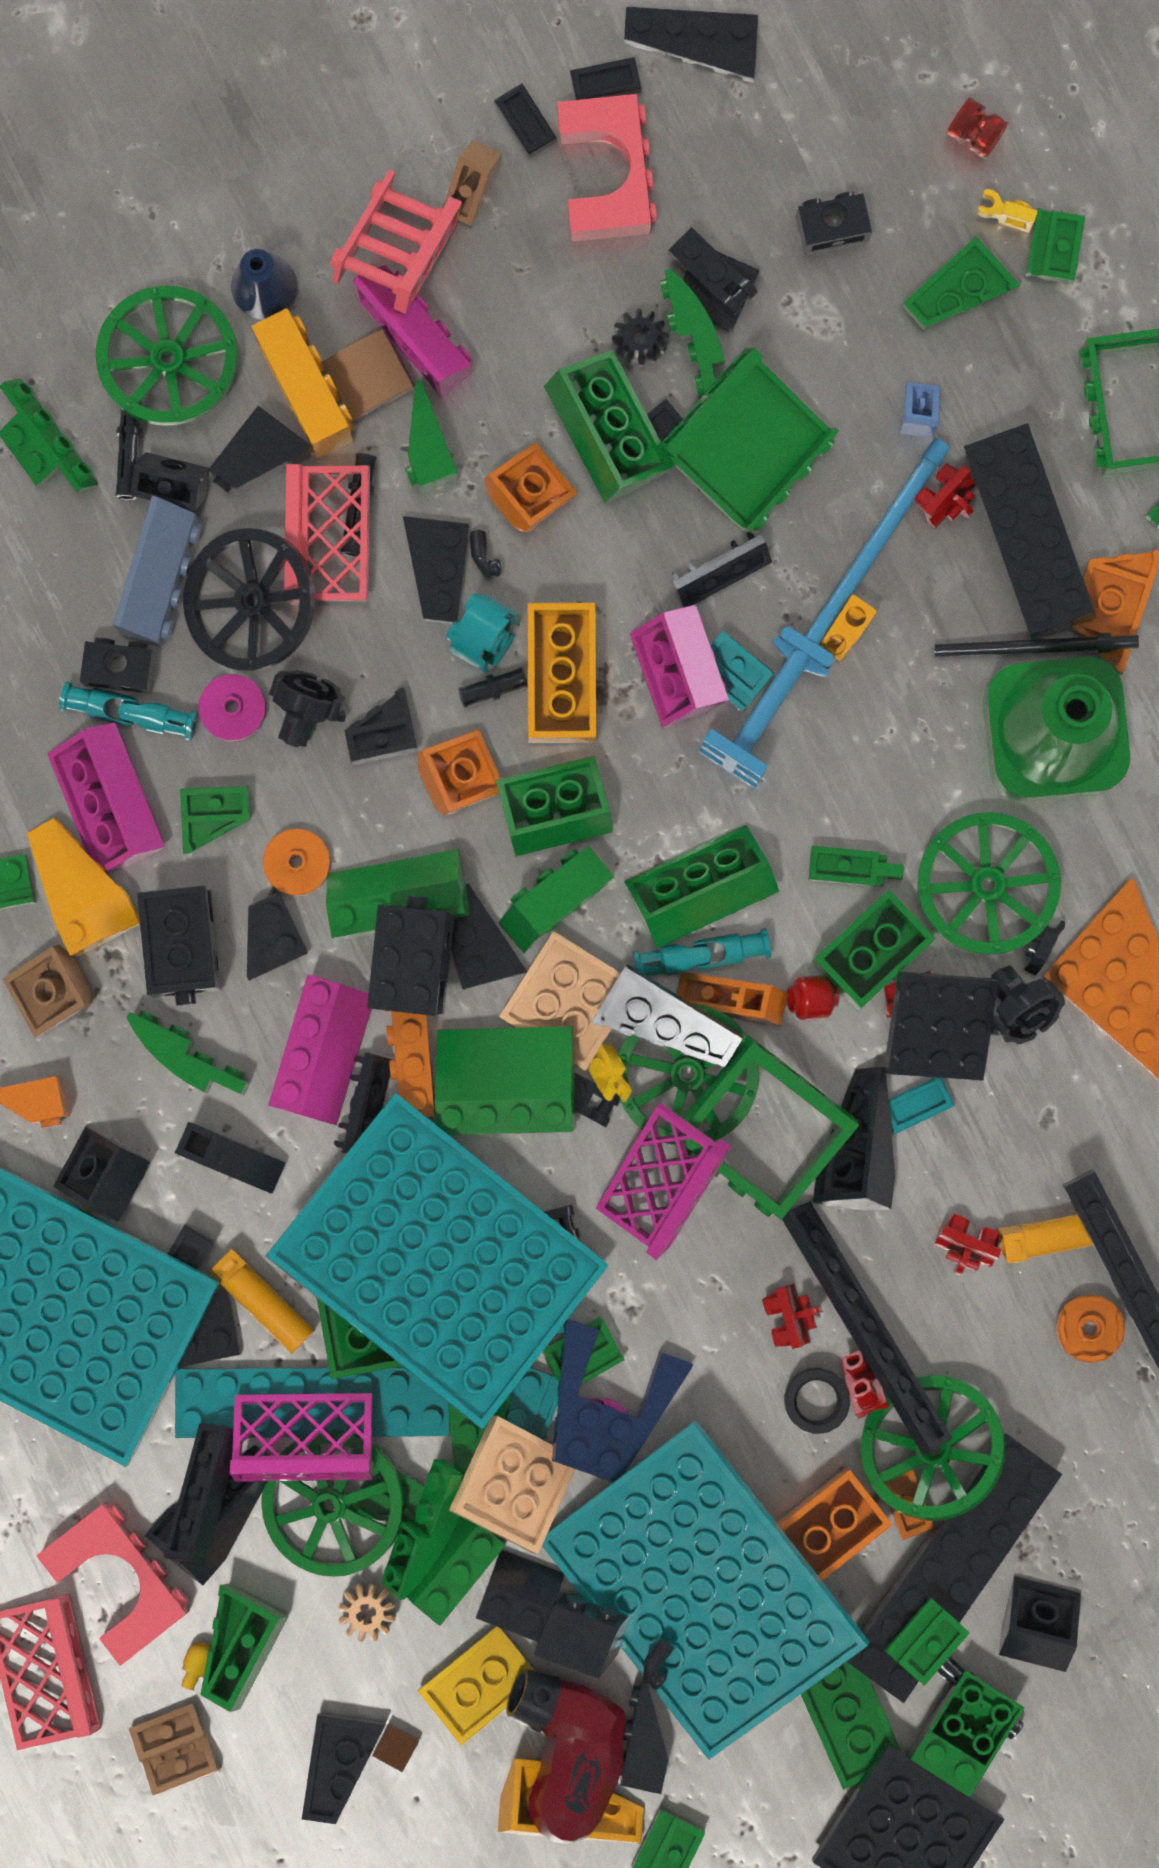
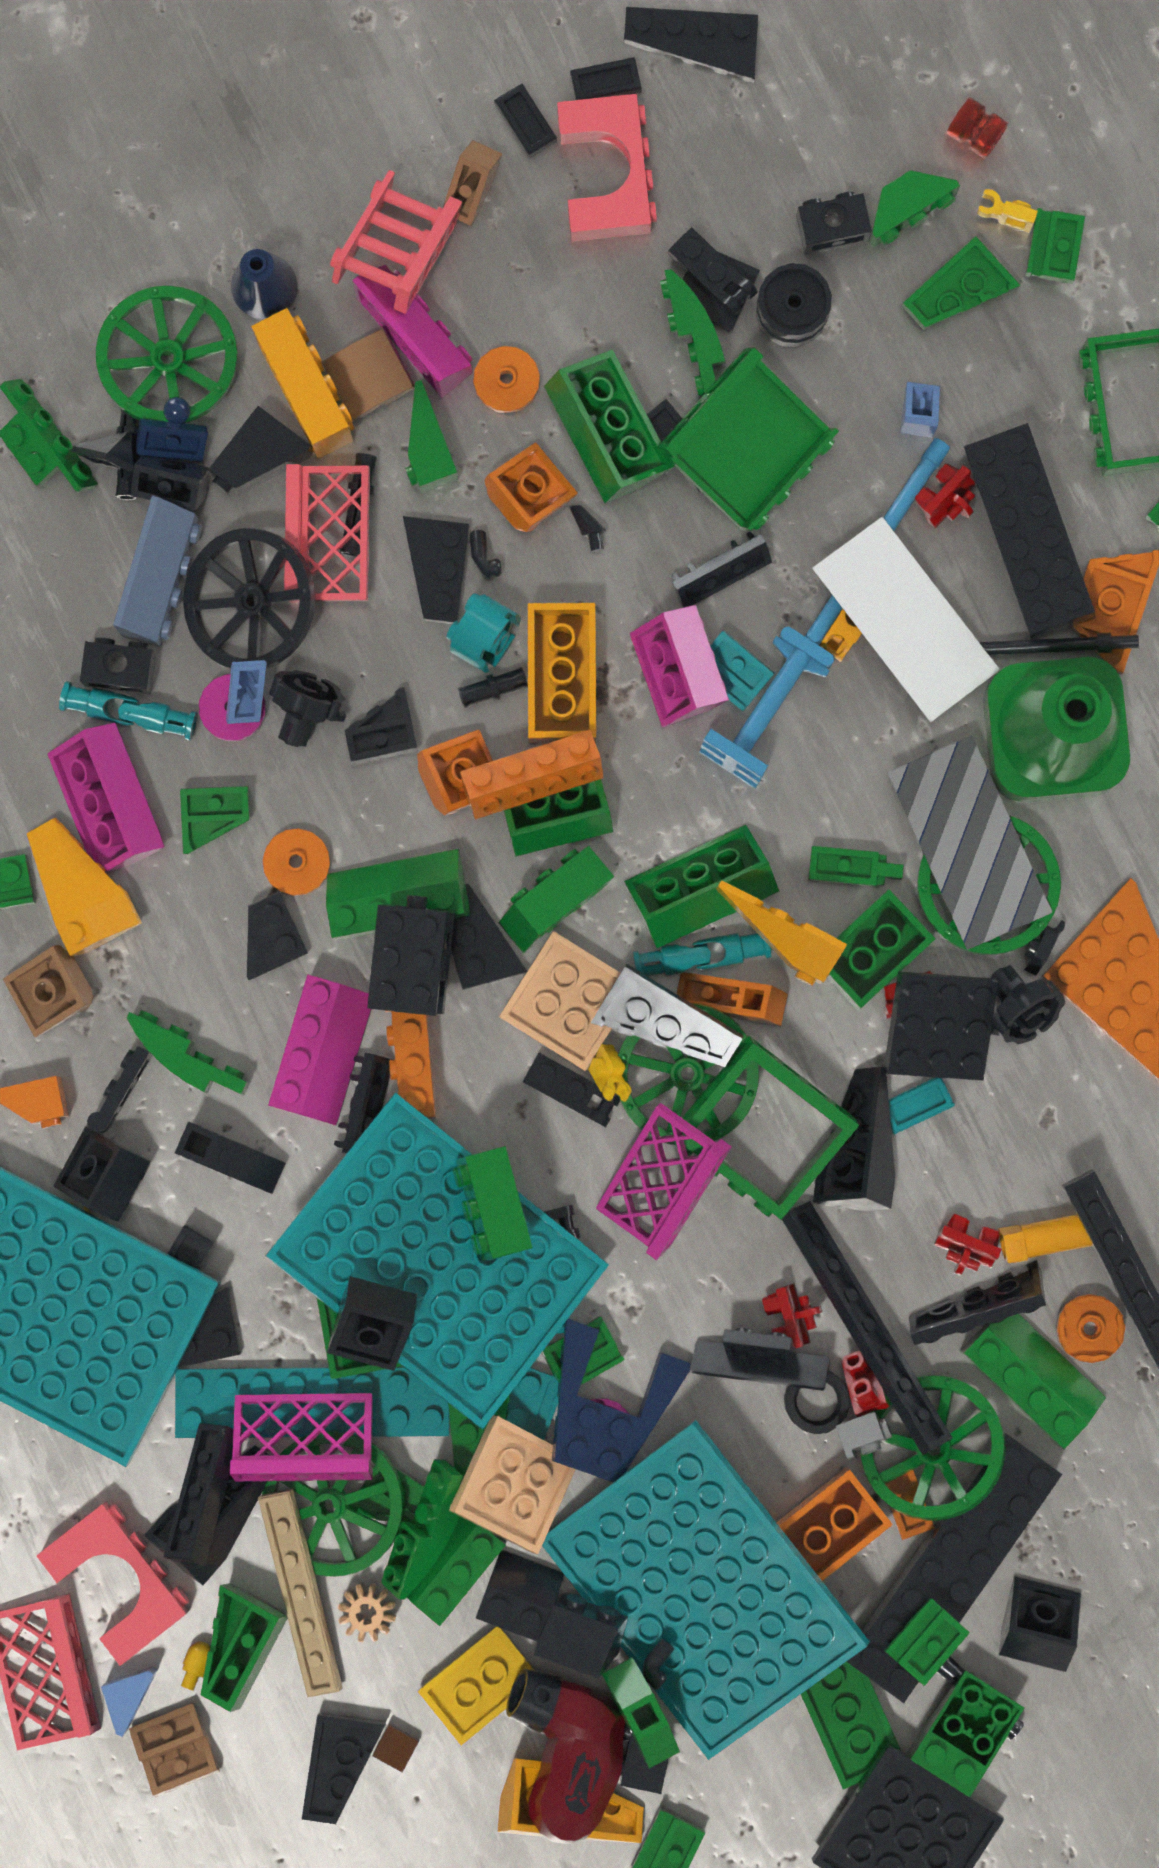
black torso [137,885,221,1006] -> none
light orange piece [210,1249,315,1354] -> none
green slope [435,1026,577,1135] -> none
black gear [612,309,669,367] -> none
red head [787,975,839,1020] -> none
none -> black slope [71,431,134,472]
none -> black plate [87,1046,153,1133]
none -> medium blue slope [101,1667,158,1737]
none -> dark blue plate [135,397,208,462]
none -> medium blue slope [226,660,267,724]
none -> tan tile [258,1488,343,1698]
none -> black slope [327,1276,417,1371]
none -> green brick [453,1146,533,1260]
none -> orange brick [460,730,604,820]
none -> orange plate [473,346,540,414]
none -> black bar [569,505,607,552]
none -> green slope [602,1657,680,1769]
none -> black bracket [690,1328,830,1391]
none -> light orange wedge [716,881,847,986]
none -> black wheel [756,263,832,347]
none -> white sticker [813,517,1000,722]
none -> light grey brick [836,1412,892,1461]
none -> green slope [870,170,960,248]
none -> sticker [888,736,1052,949]
none -> black wing [909,1260,1046,1345]
none -> green slope [960,1314,1106,1449]

